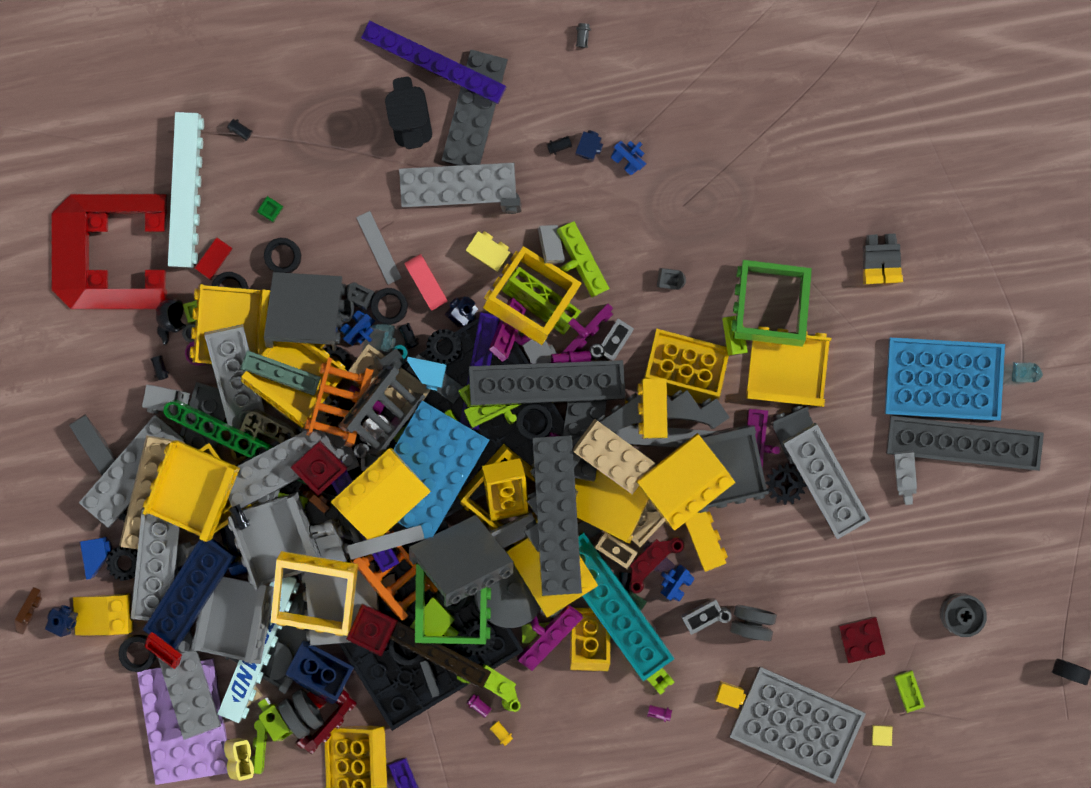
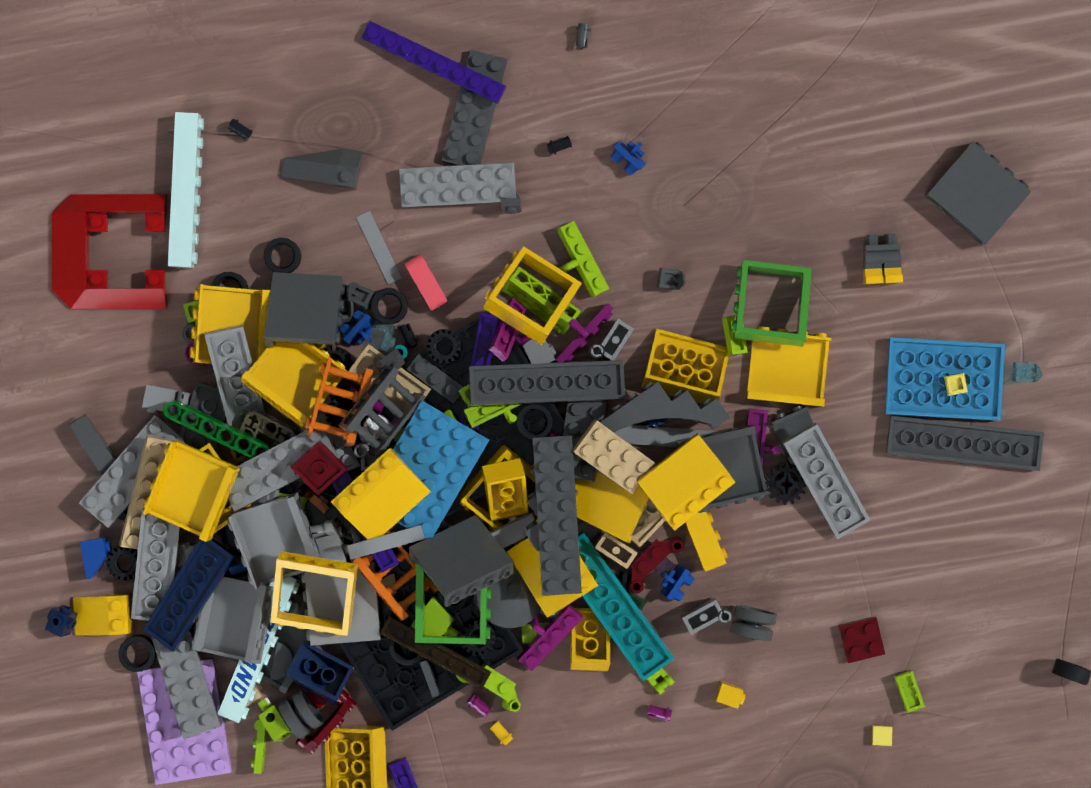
reddish brown wing [15,587,42,634] -> none
red tile [145,632,182,669] -> none
black pin [150,355,169,381] -> none
black hair [156,298,186,345] -> none
red tile [195,237,233,280] -> none
light yellow brick [224,738,254,781] -> none
black pin [228,504,250,530] -> none
sand green tile [240,350,321,396] -> none
green tile [257,196,284,223] -> none
dark red tile [346,604,398,656] -> none
black piece [385,76,432,149] -> none
medium azure slope [407,357,447,391] -> none
dark blue brick [444,296,478,327] -> none
light yellow brick [466,231,511,272] -> none
light grey tile [538,225,565,263] -> none
magenta pin [551,350,591,363] -> none
dark blue brick [575,130,603,162] -> none
yellow brick [637,379,668,439] -> none
light grey plate [729,666,866,784] -> none
light grey hinge [894,450,917,505] -> none
dark grey wheel [940,593,987,637] -> none
none -> dark grey wedge [281,149,363,190]
none -> dark grey panel [924,142,1031,245]
none -> light yellow tile [944,373,968,396]

